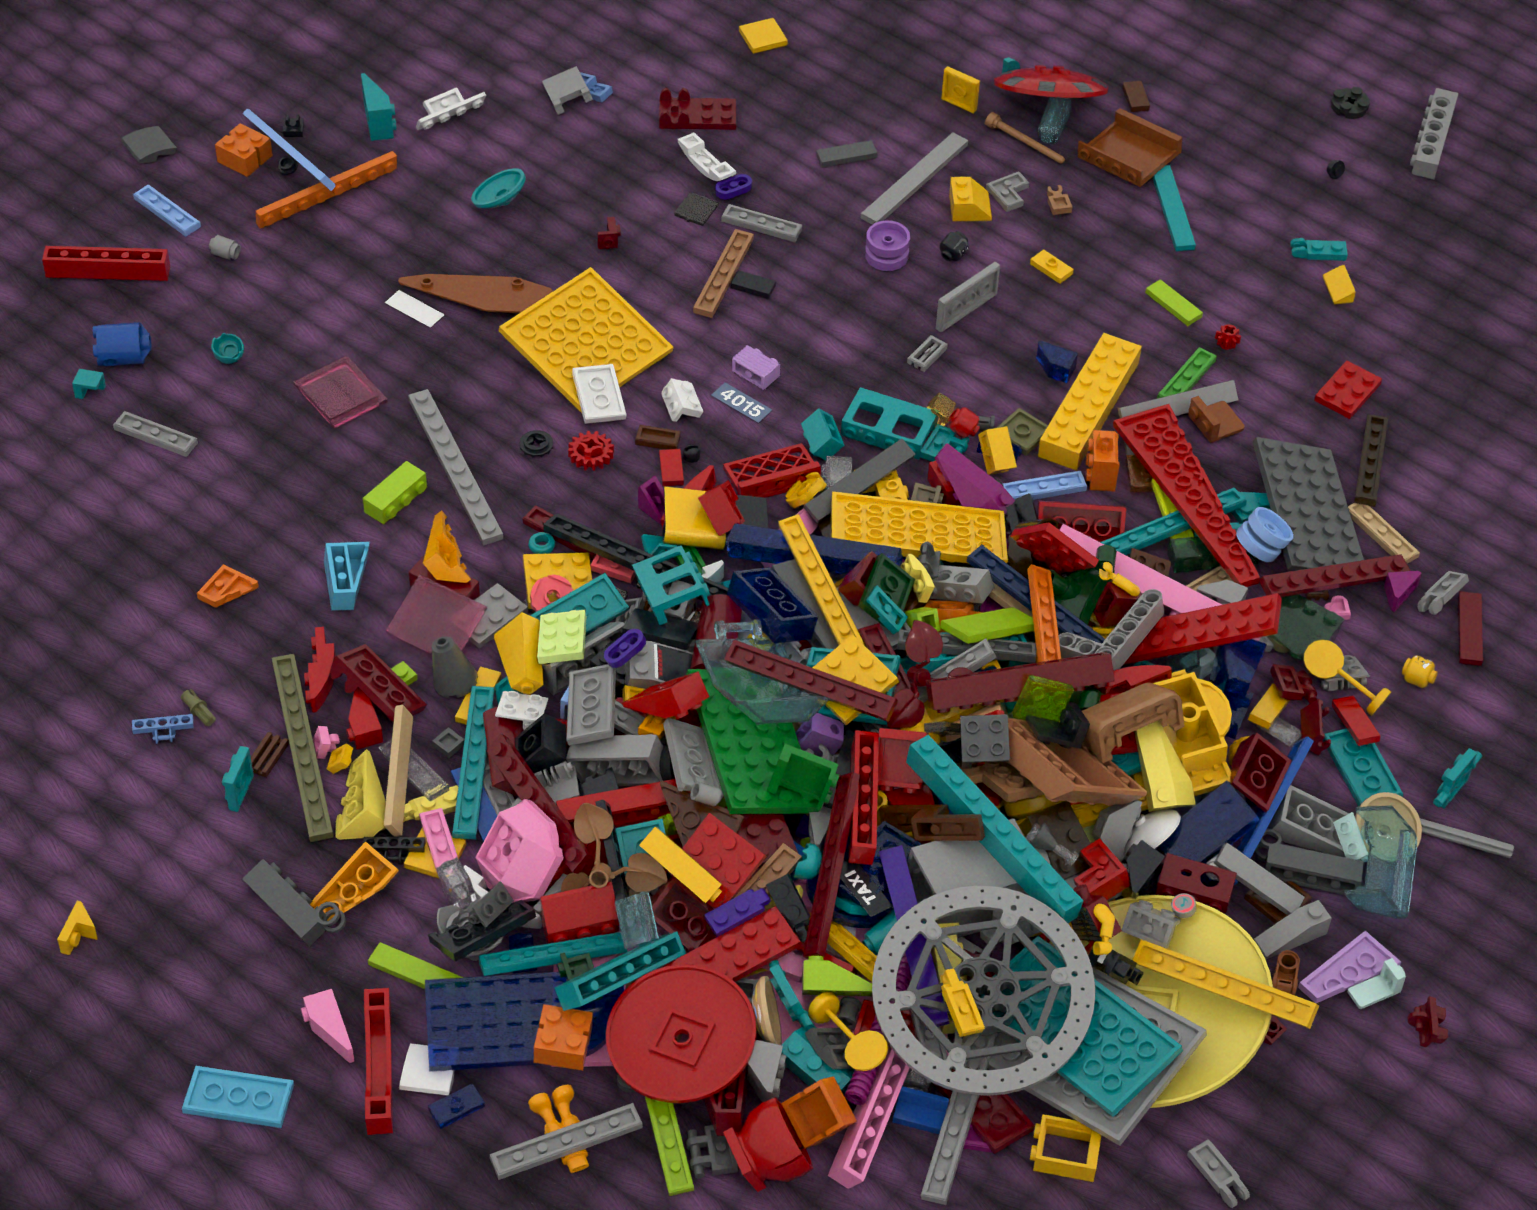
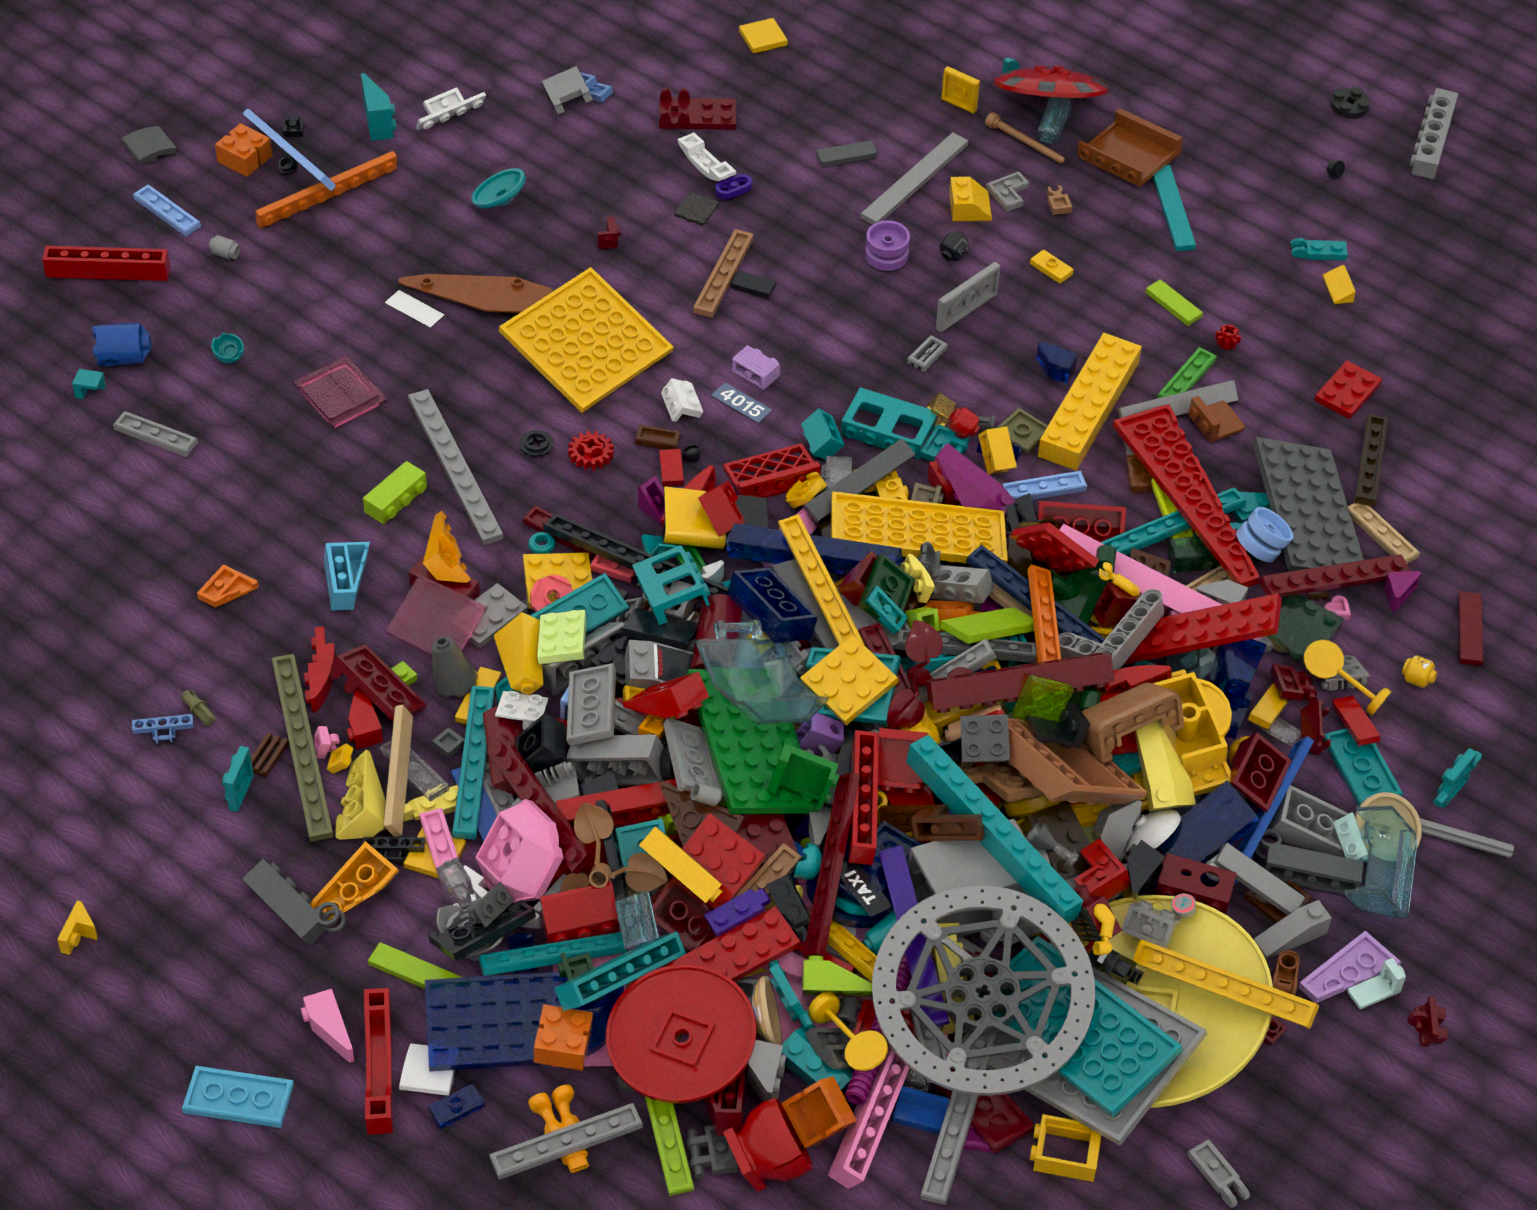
white tile [572,364,627,424] -> none
dark purple plate [604,629,646,668] -> none
light grey tile [721,204,802,242] -> none
dark red plate [724,640,898,722] -> none
clear smoke tile [924,721,961,736] -> none
yellow hinge [941,968,985,1037] -> none
orange hinge [1085,430,1119,492] -> none
reddish brown tile [1122,81,1150,112] -> none
light grey hinge [1417,571,1469,615] -> none

